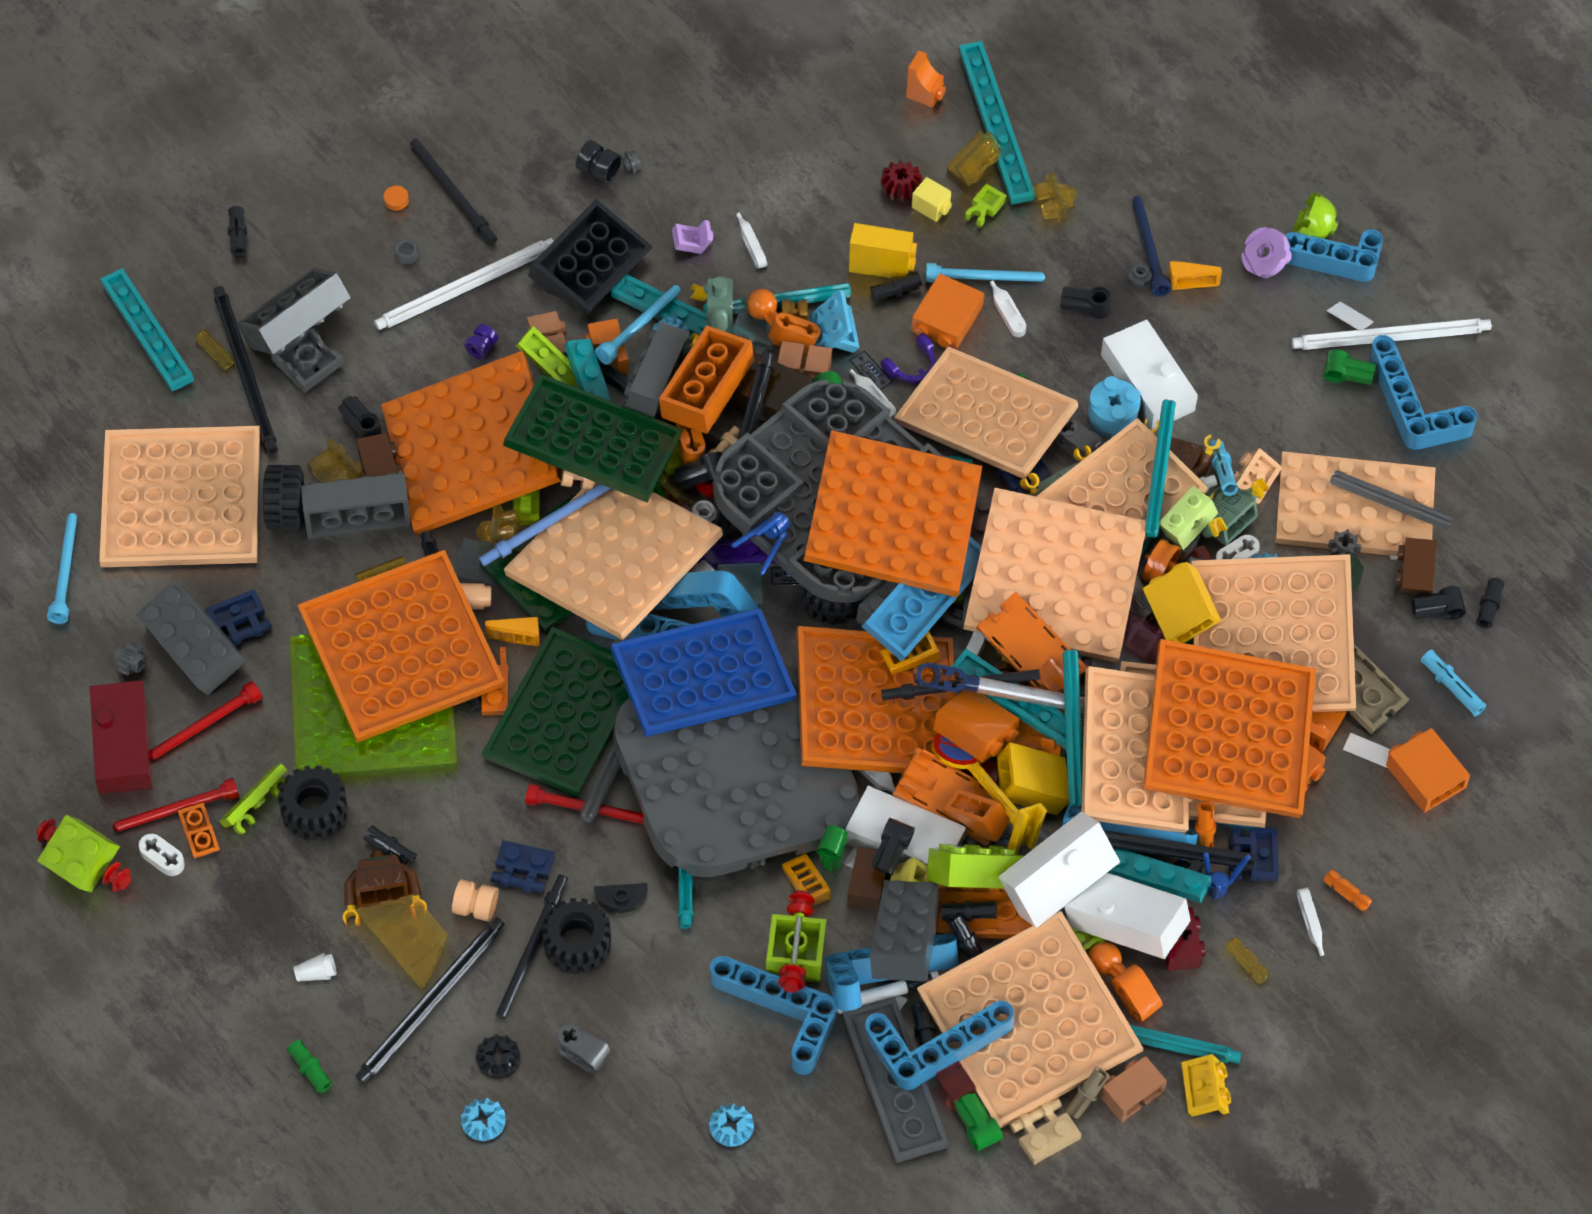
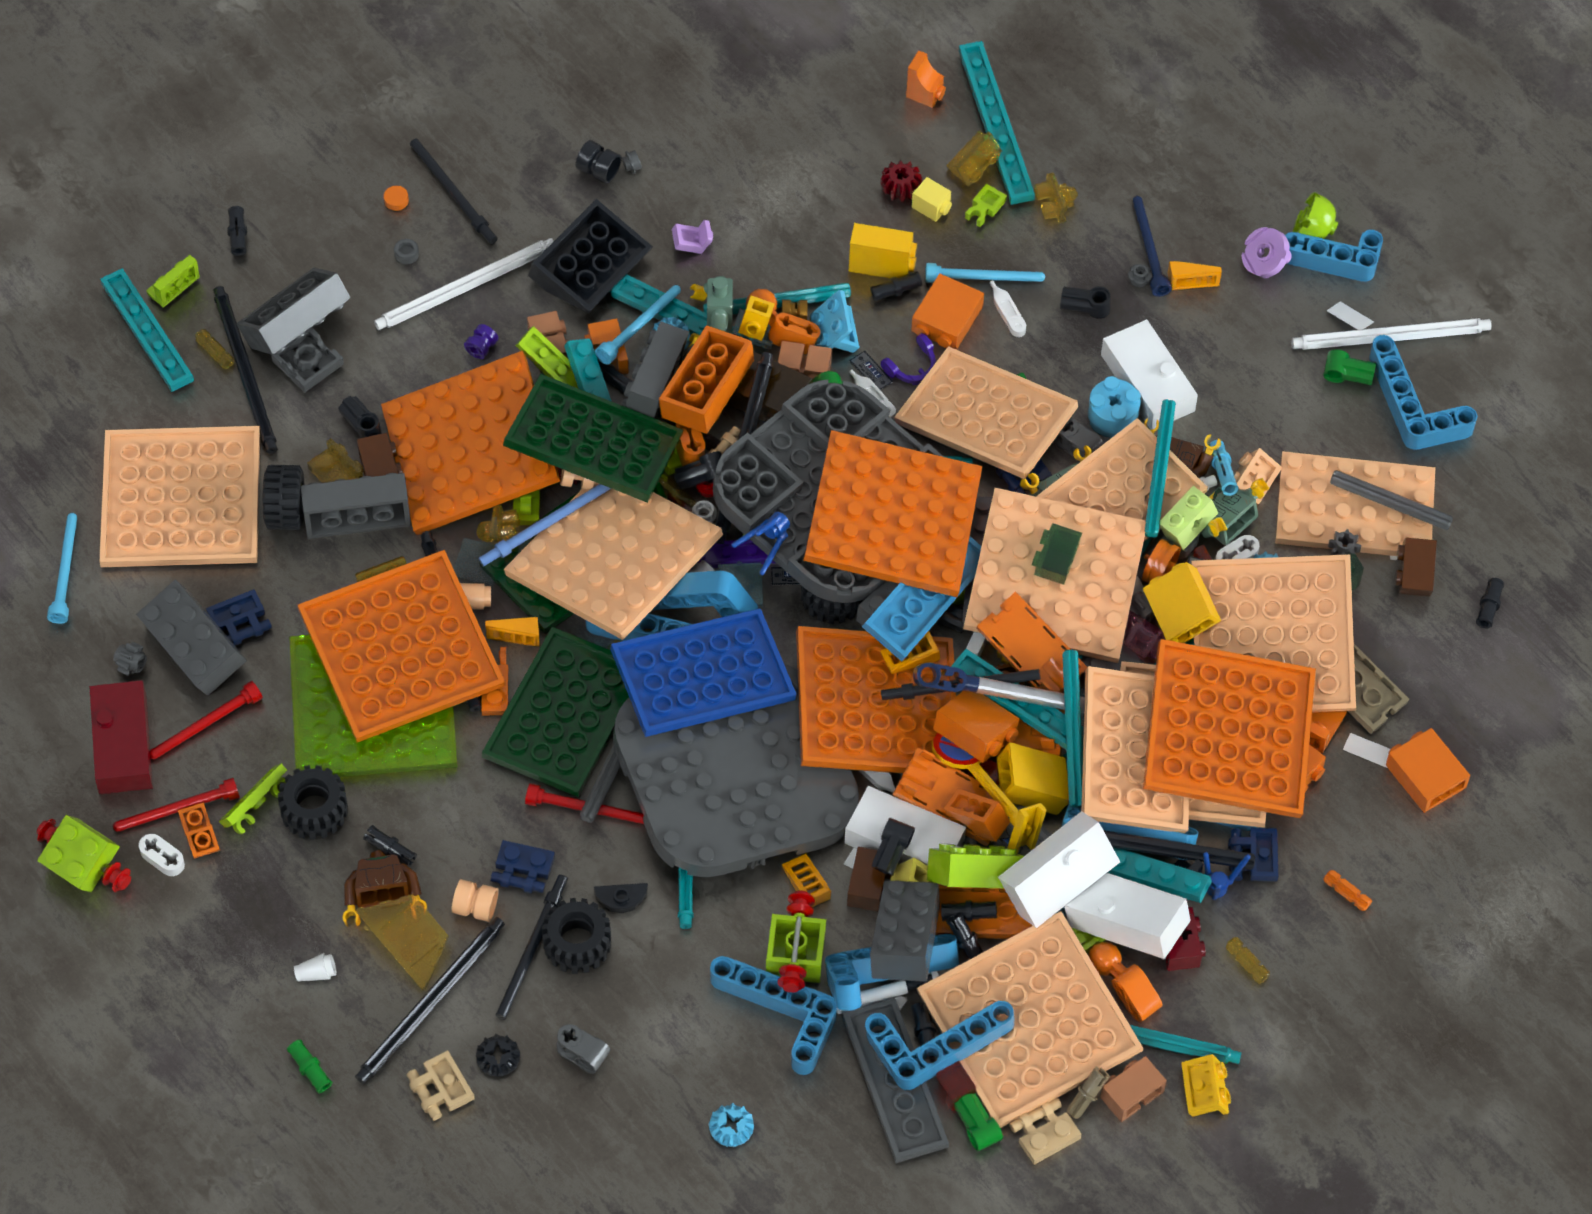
medium azure gear [461,1098,506,1141] -> none
white piece [736,212,767,269] -> none
green piece [816,825,849,873] -> none
orange pin [1195,801,1216,848] -> none
white piece [1297,888,1324,956] -> none
black piece [1411,586,1466,620] -> none
medium azure pin [1420,649,1487,717] -> none
none -> lime bracket [147,255,200,308]
none -> tan plate [407,1051,474,1121]
none -> yellow brick [738,296,775,341]
none -> clear green brick [1032,523,1082,585]

